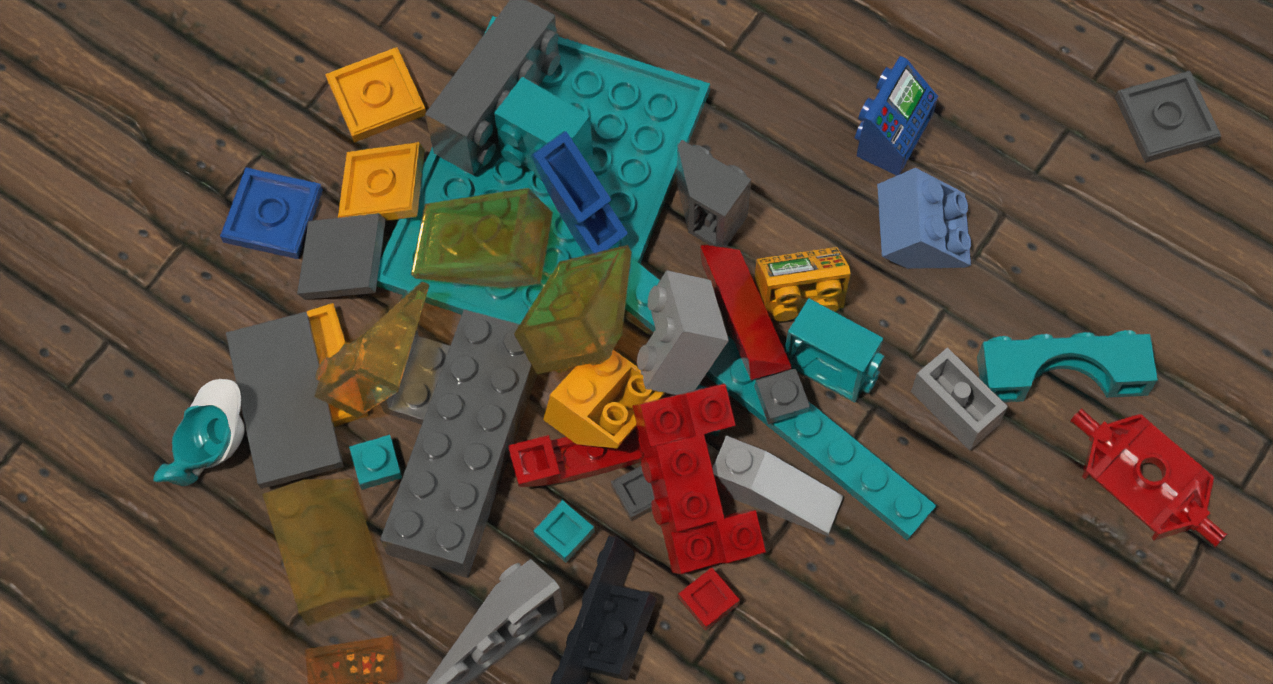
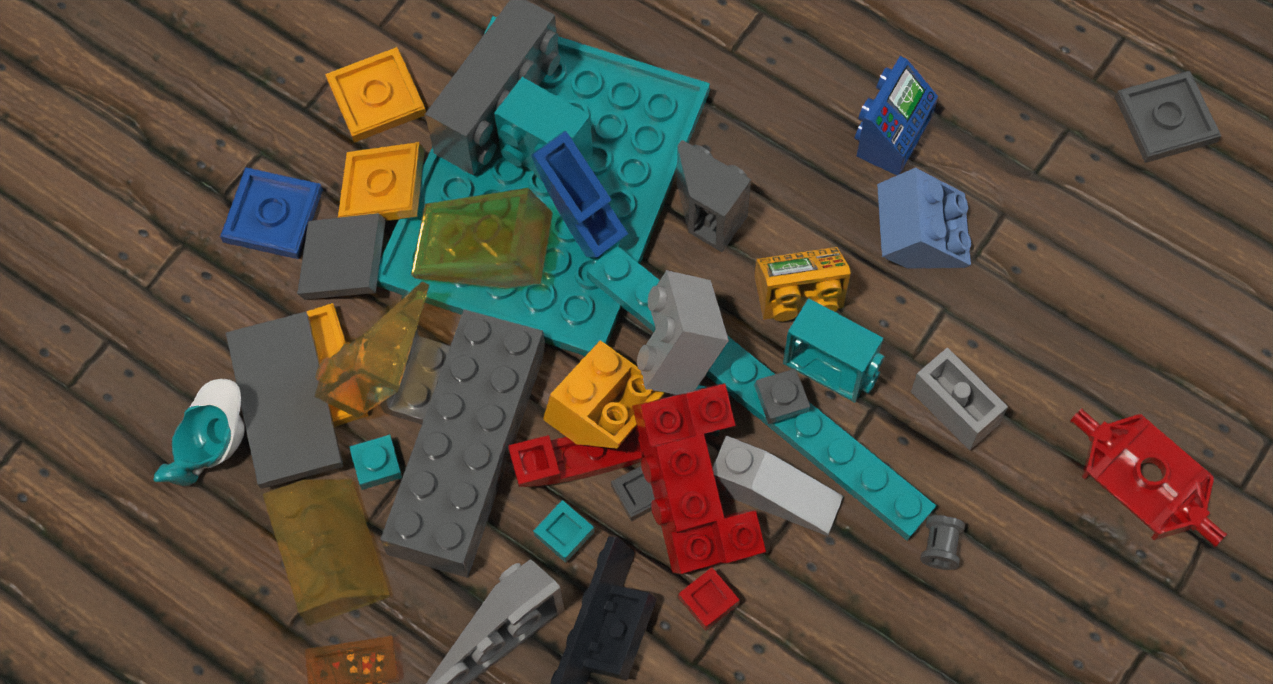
clear yellow slope [514,245,631,374] -> none
red slope [700,245,791,380] -> none
teal arch [977,330,1158,402] -> none
none -> dark grey bush [920,515,965,570]

